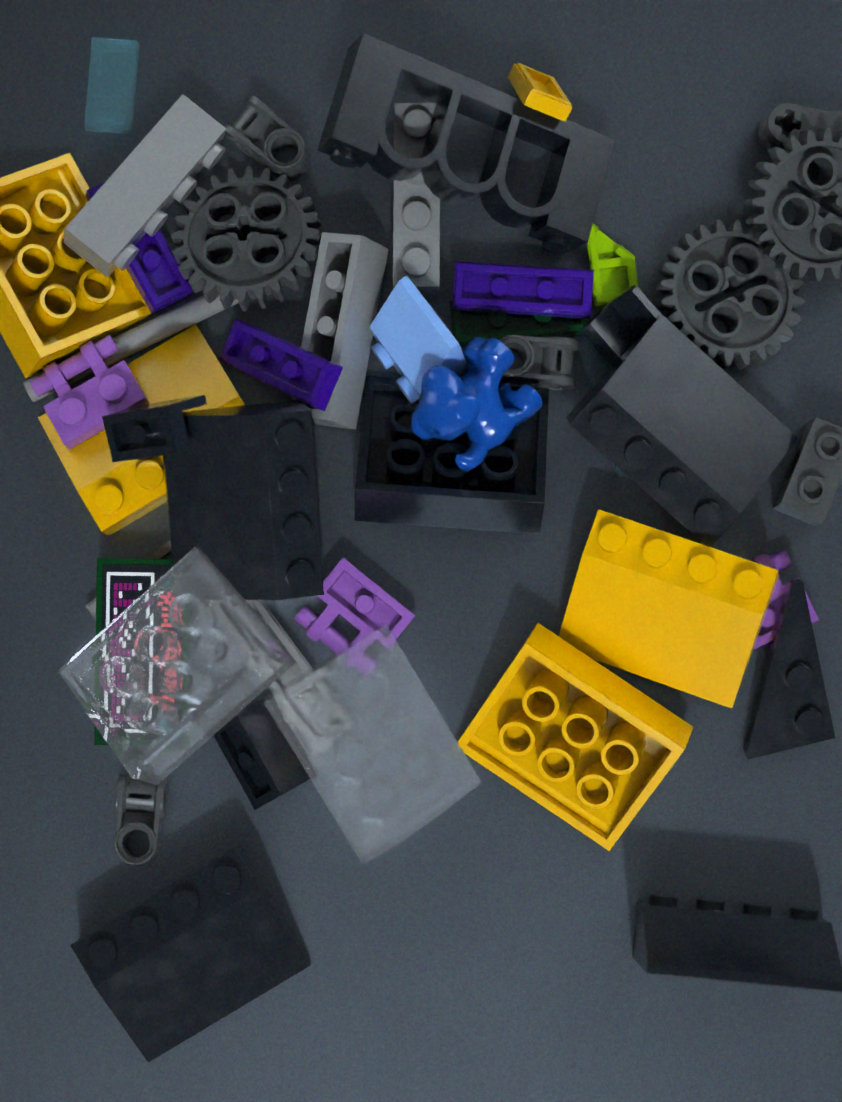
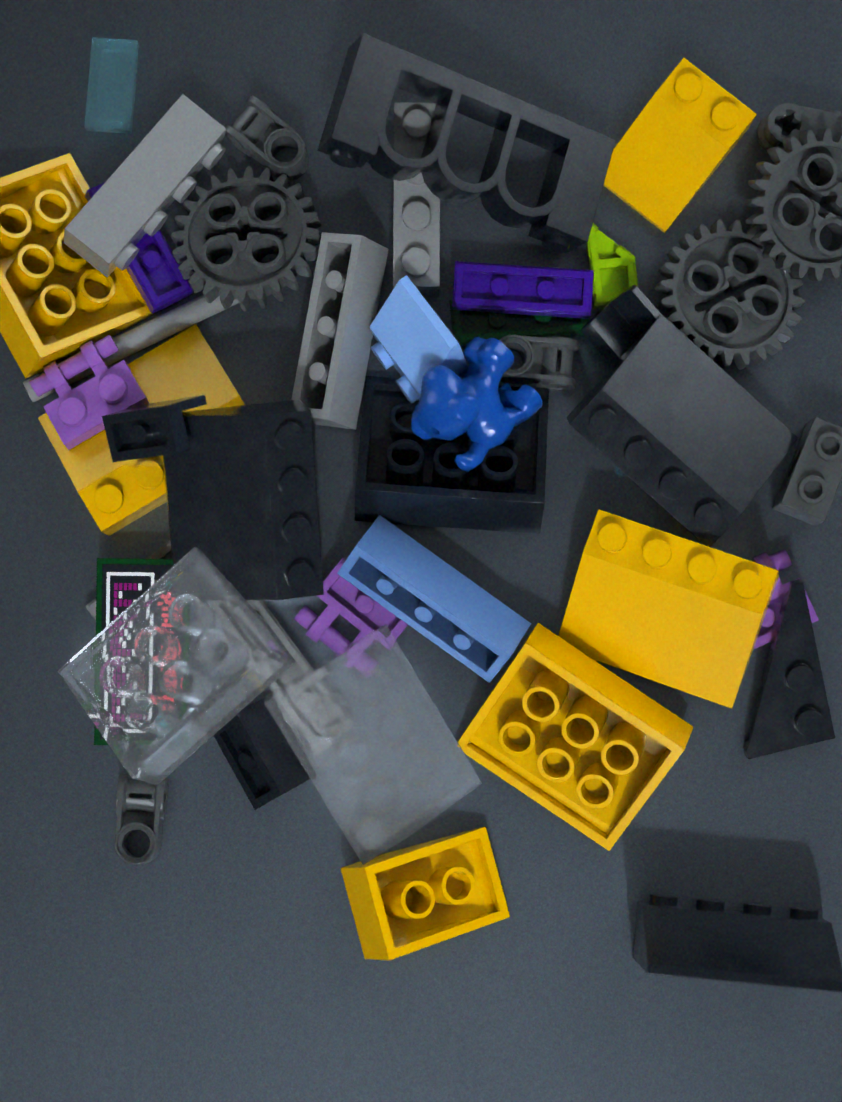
black slope [71,844,310,1063] -> none
dark purple tile [219,318,343,411] -> none
yellow tile [508,63,573,122] -> none
none -> medium blue brick [337,515,531,683]
none -> yellow slope [340,827,510,960]
none -> yellow slope [603,58,757,233]

